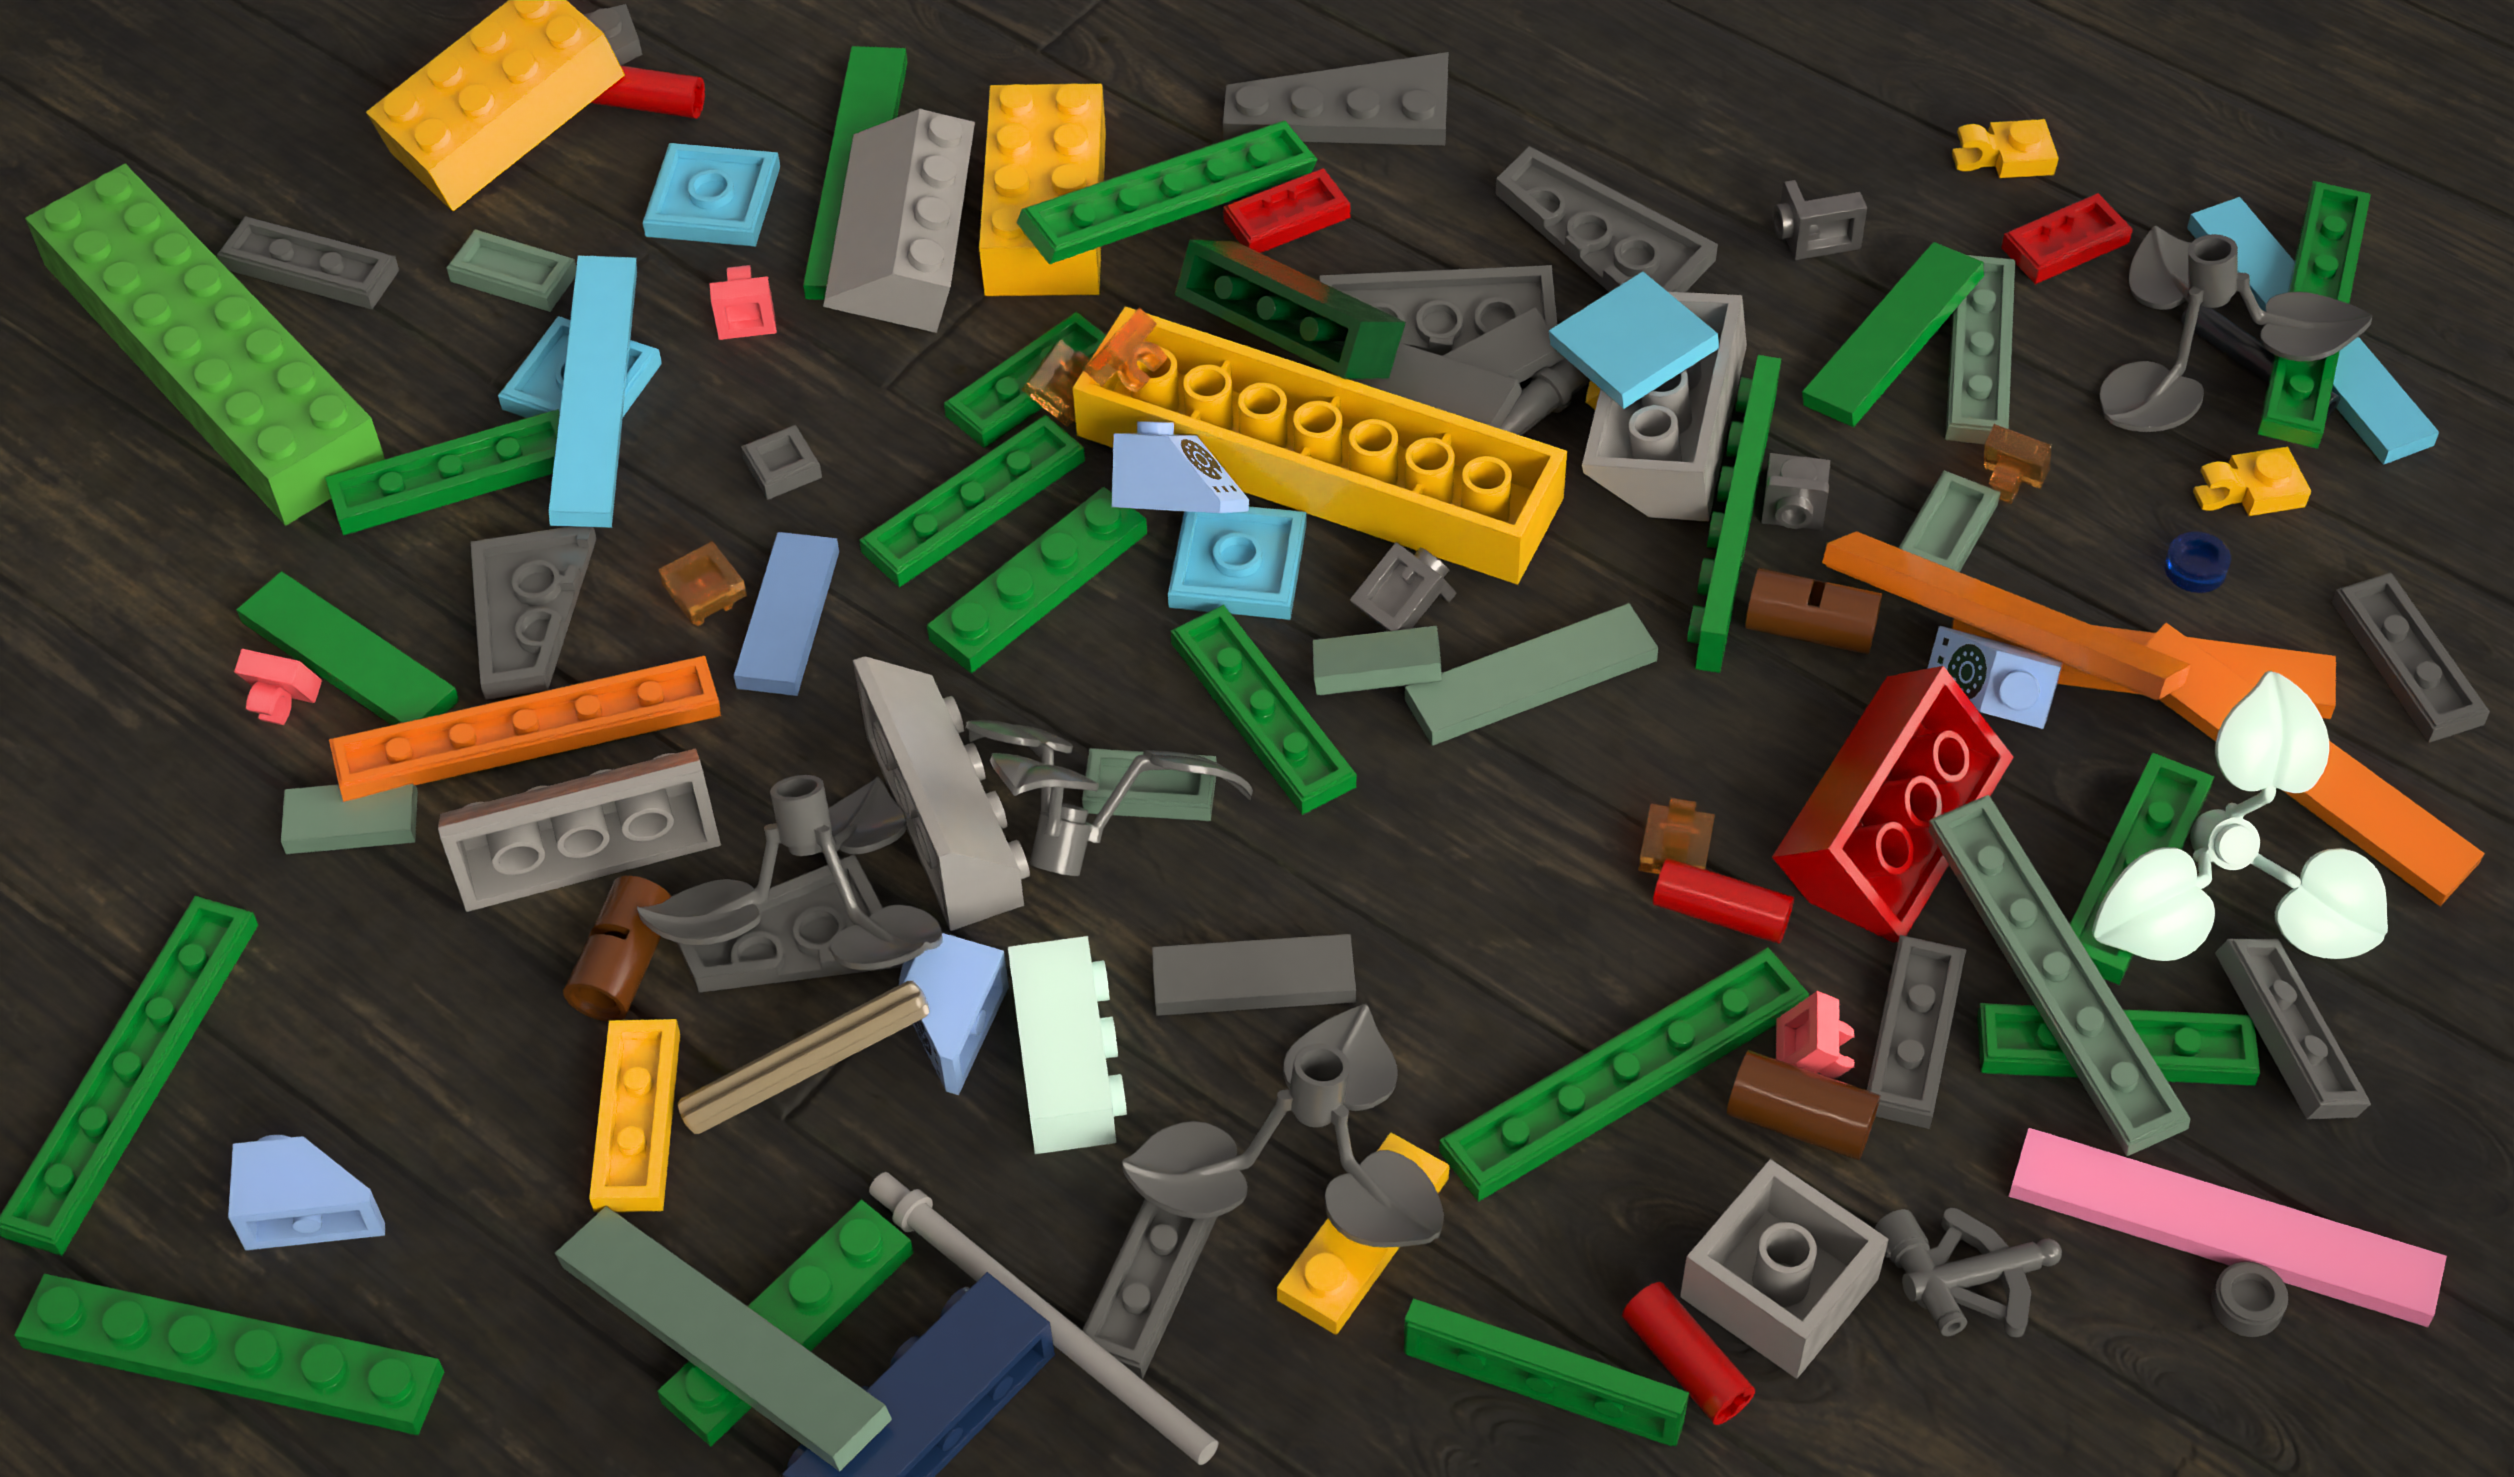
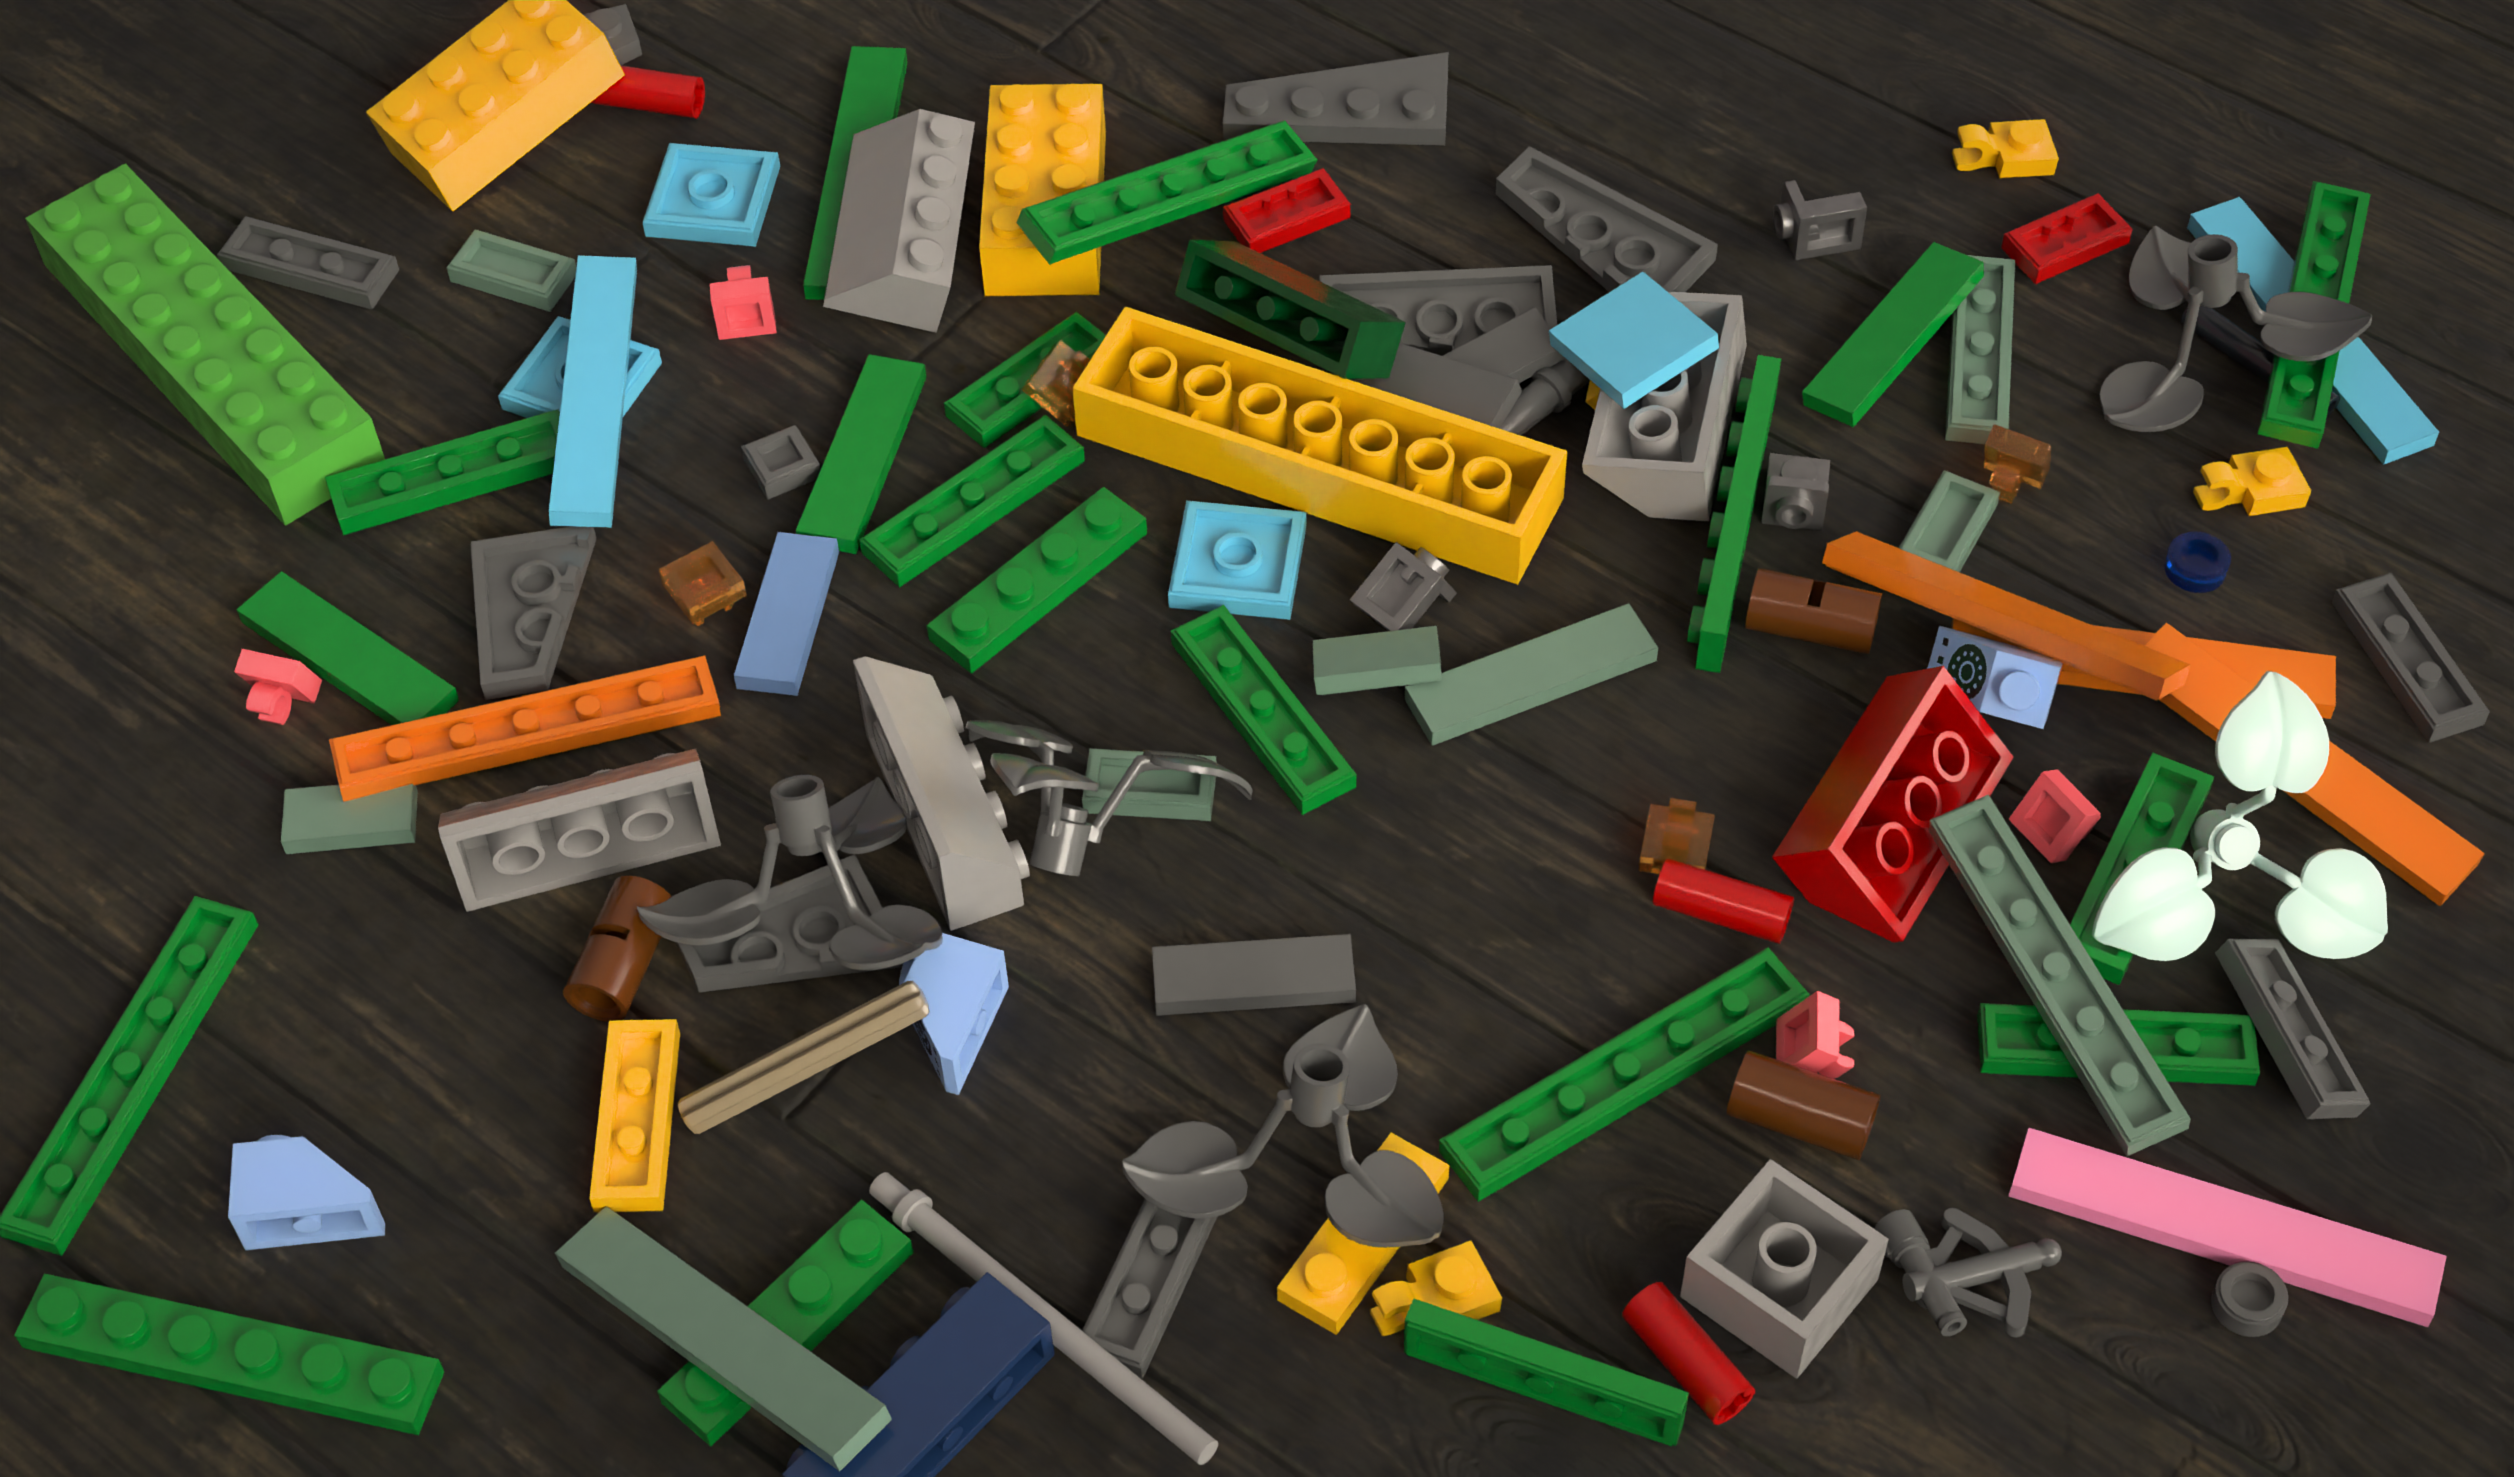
light aqua brick [1008,936,1127,1154] -> none
clear orange tile [1083,308,1167,392] -> none
light blue slope [1112,421,1249,513] -> none
dark grey tile [1867,935,1966,1129] -> none
none -> green tile [796,354,927,554]
none -> yellow plate [1370,1240,1502,1336]
none -> coral tile [2009,769,2101,864]

